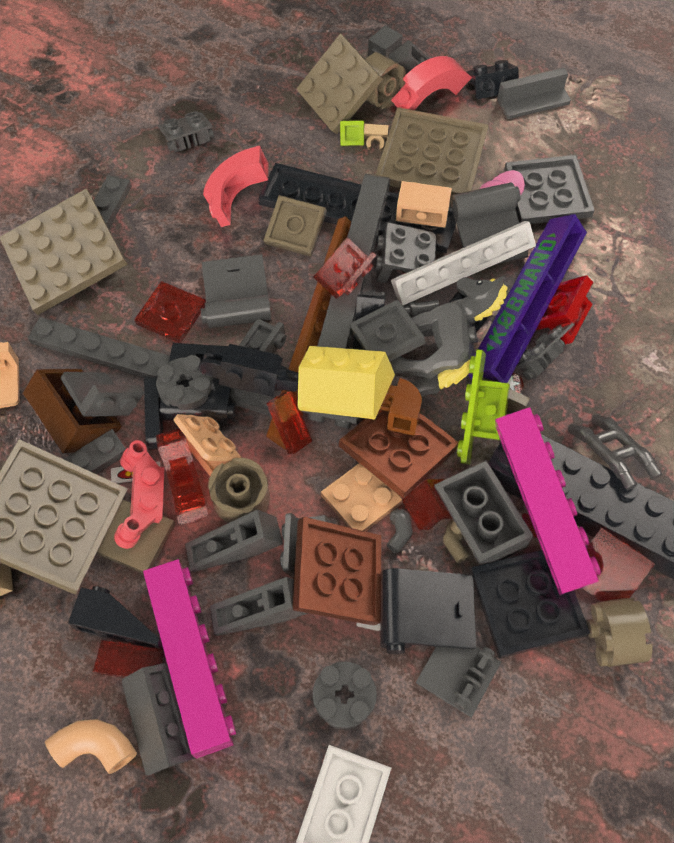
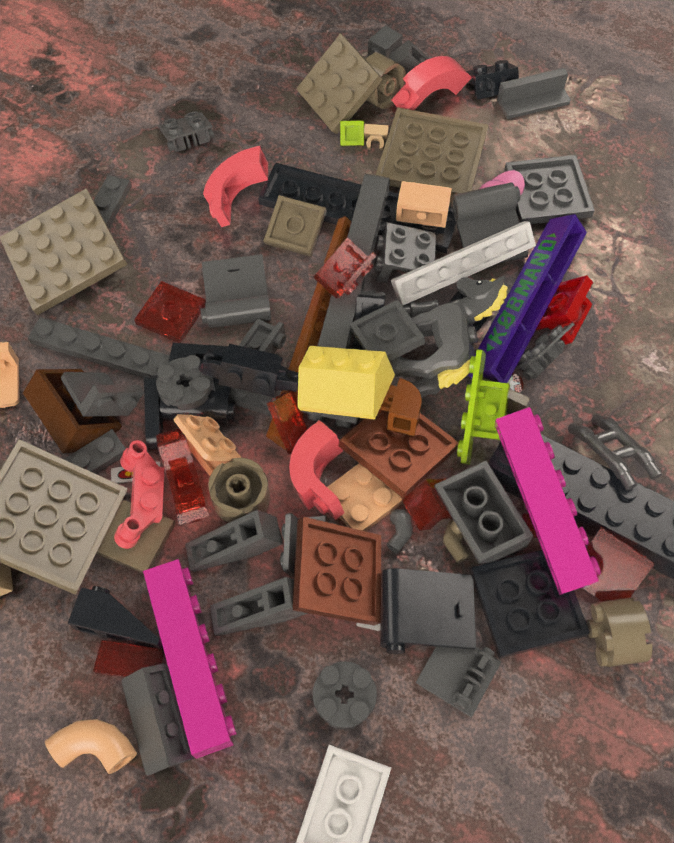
none -> coral arch [289,420,344,520]

